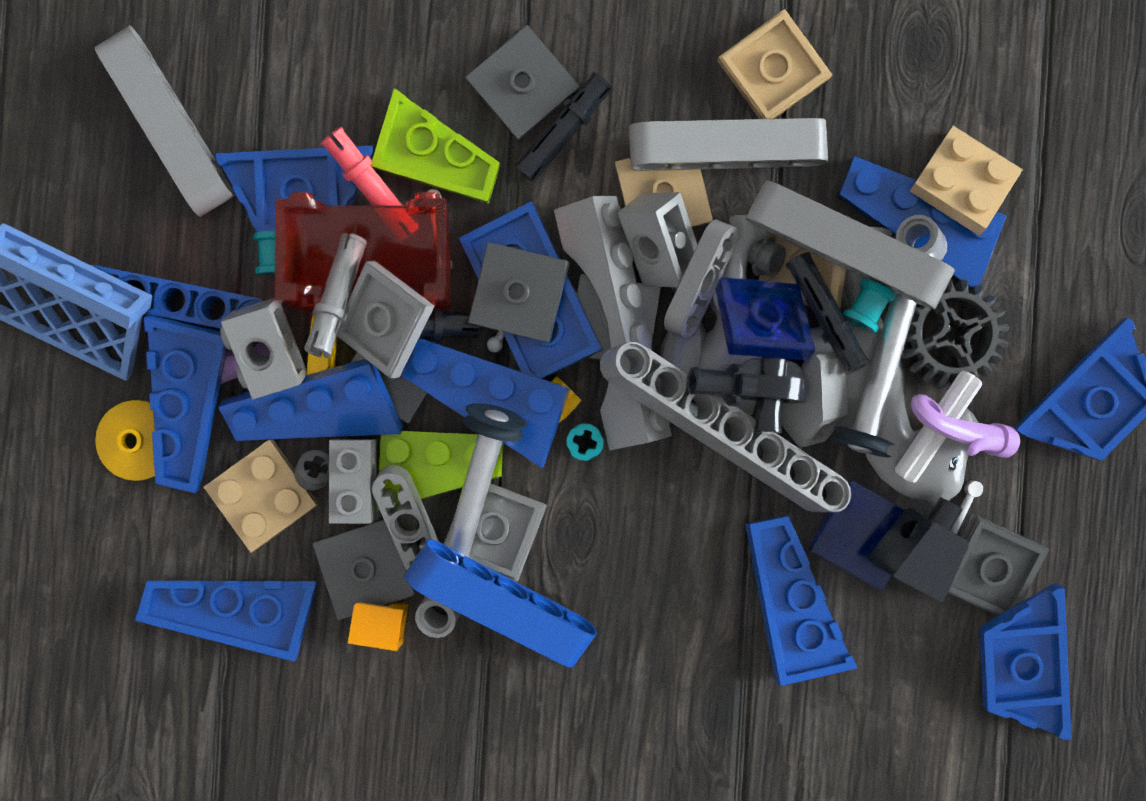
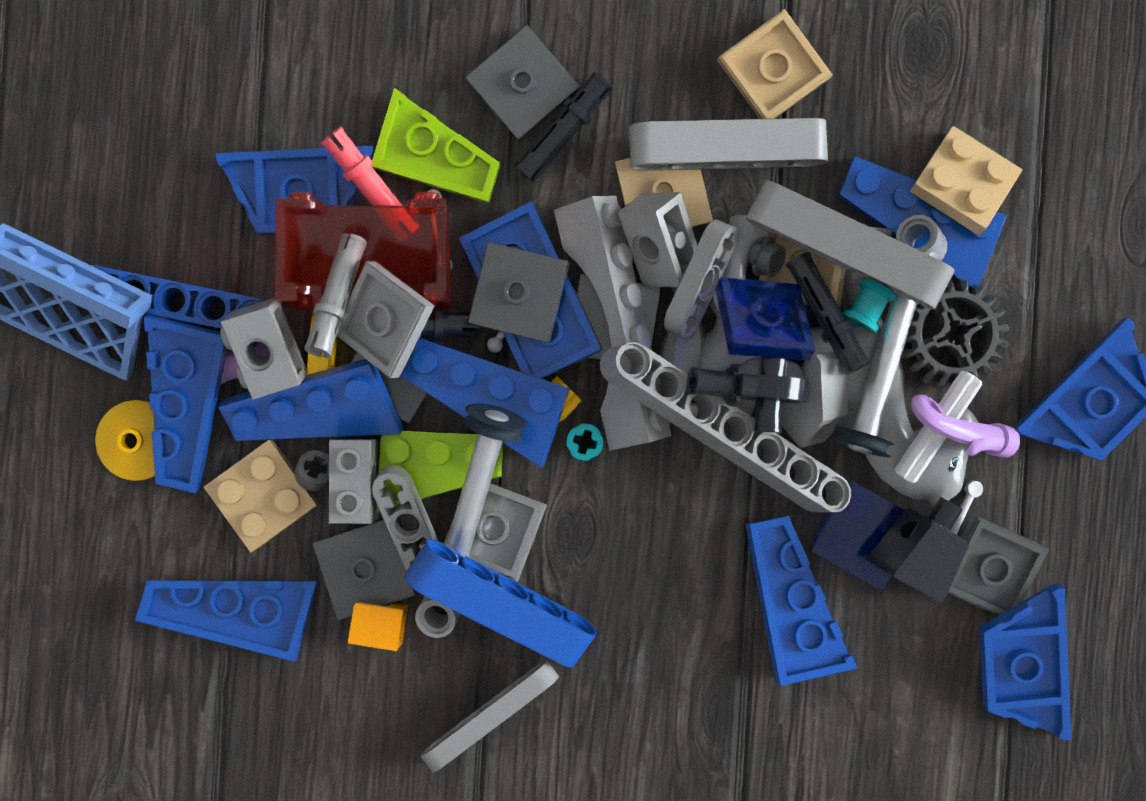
light grey beam [95,25,235,217] -> none
teal bush [253,231,293,276] -> none
none -> light grey beam [420,660,559,773]

